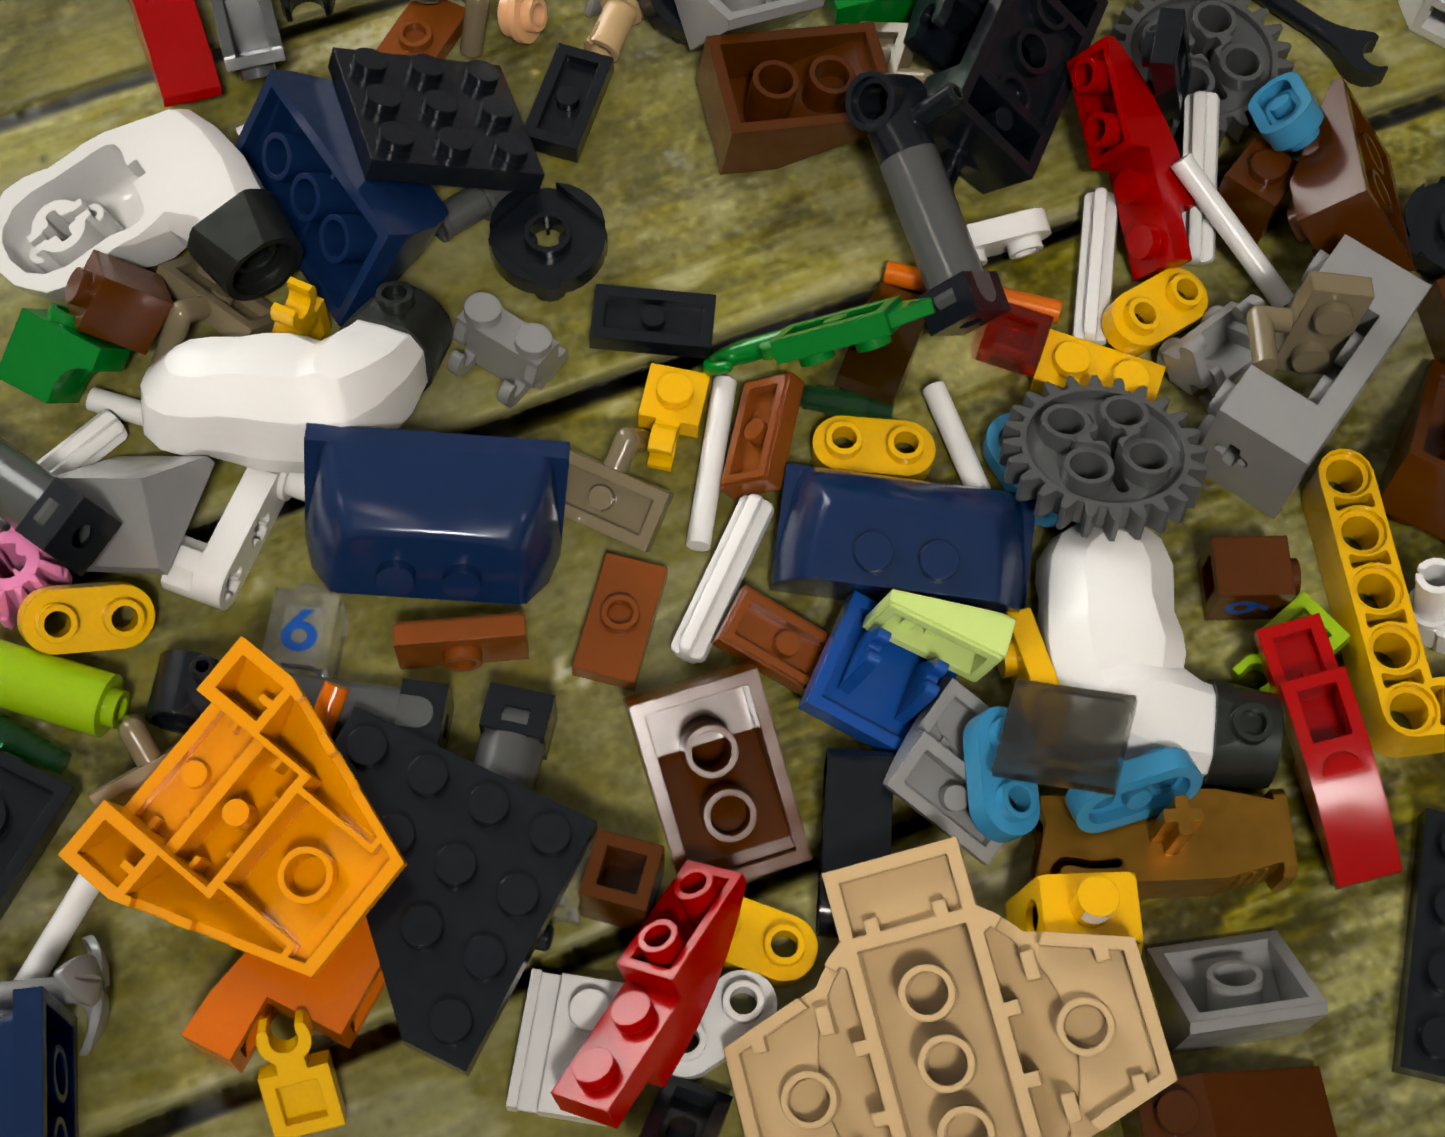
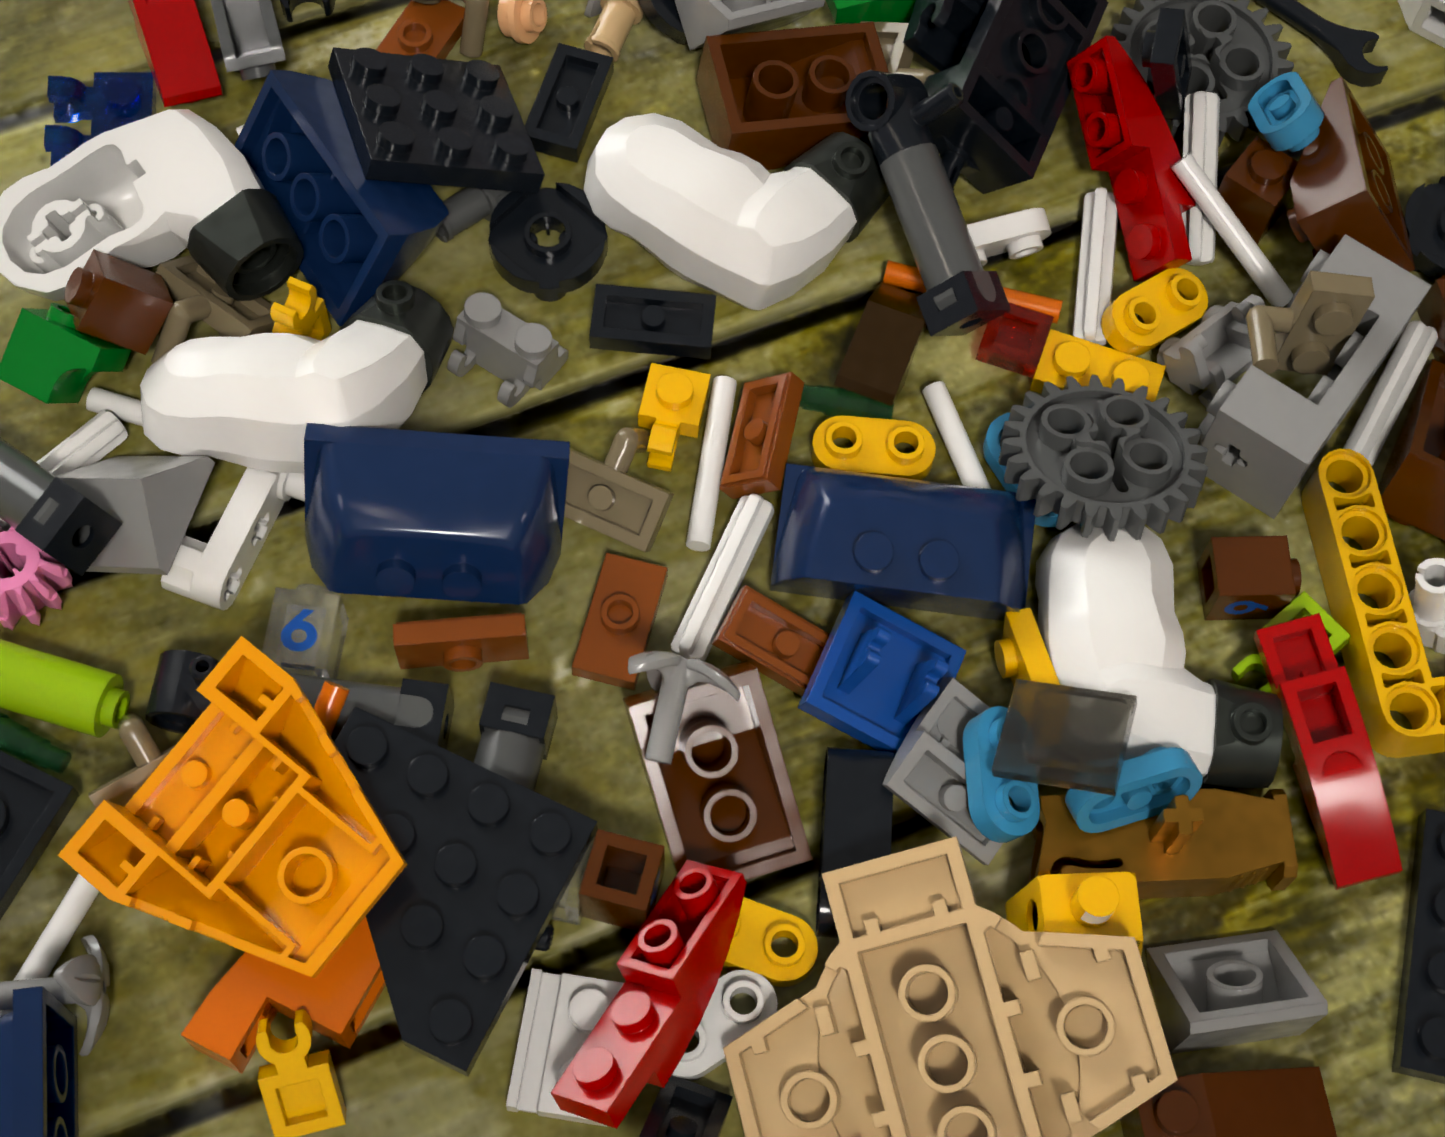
yellow plate [17,581,155,655] -> none
green plate [702,295,935,377] -> none
yellowish green slope [862,589,1016,682] -> none
none -> clear blue plate [44,72,157,166]
none -> white piece [584,113,890,310]
none -> light grey plant [628,651,741,765]
none -> white axle [1343,320,1438,466]

